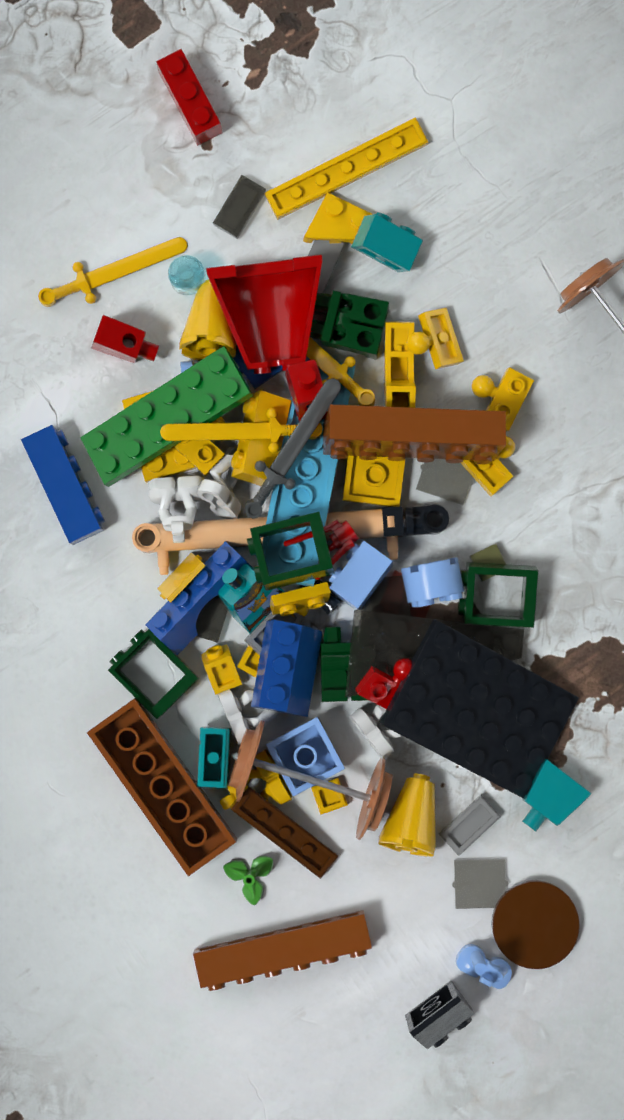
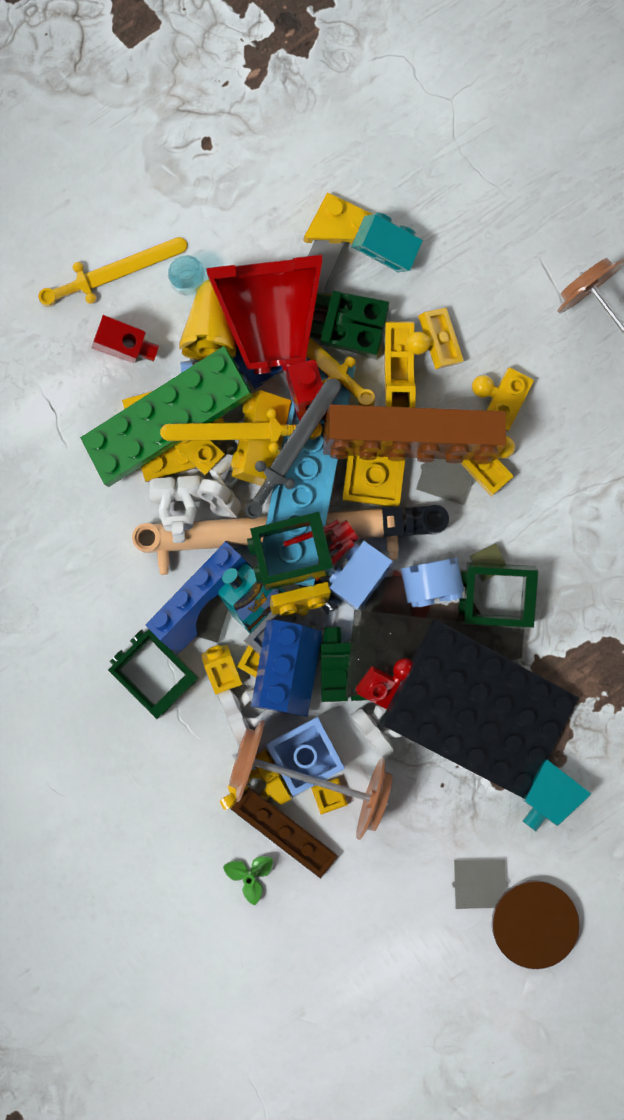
blue brick [21,425,105,545] -> none
dark orange brick [87,698,237,876] -> none
red brick [156,49,222,146] -> none
yellow piece [157,552,206,603] -> none
dark orange brick [193,910,372,991] -> none
teal brick [197,727,231,788] -> none
clear smoke tile [213,175,266,239] -> none
yellow tile [264,117,428,220] -> none
yellow cone [378,773,436,857] -> none
black slope [405,981,474,1049] -> none
light grey tile [439,795,501,856] -> none
light blue piece [456,944,512,989] -> none

